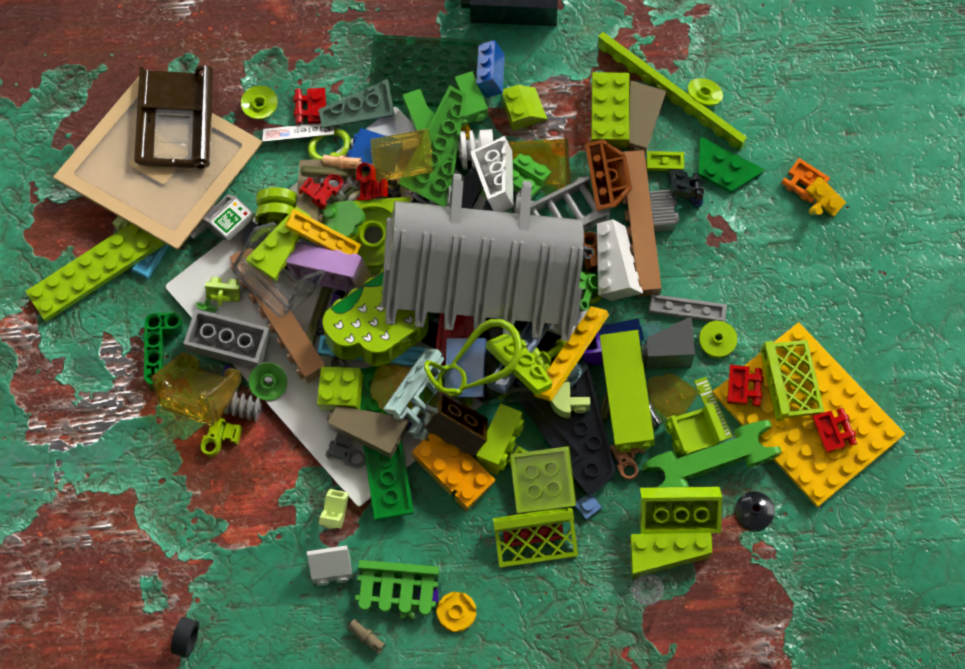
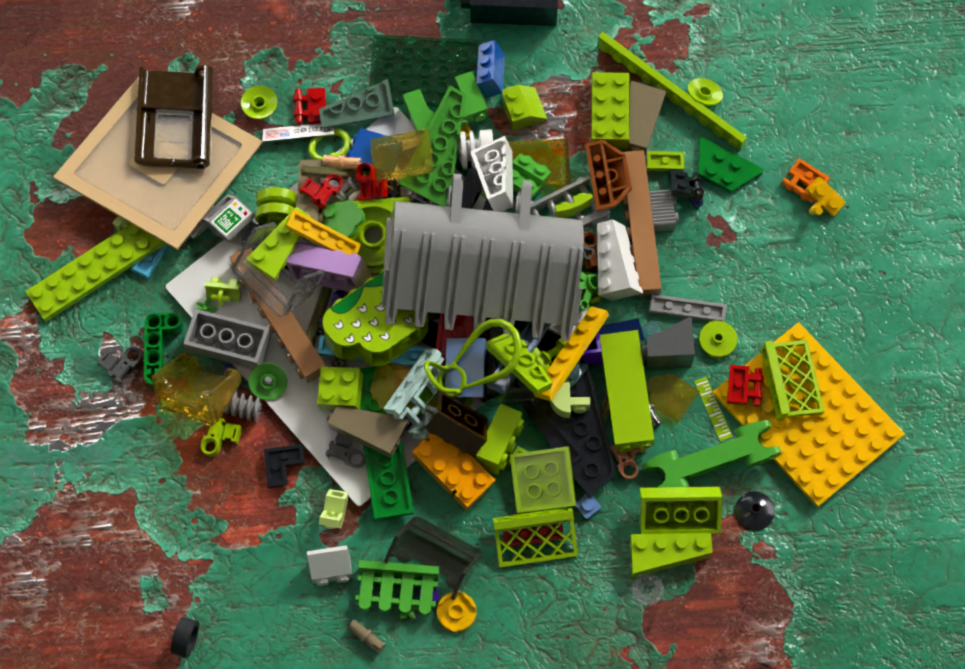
lime panel [665,403,727,457] -> none
red plate [812,408,858,454] -> none
none -> dark grey piece [97,347,142,384]
none -> black plate [264,444,306,489]
none -> clear smoke windscreen [384,517,482,600]
none -> lime slope [555,193,592,218]

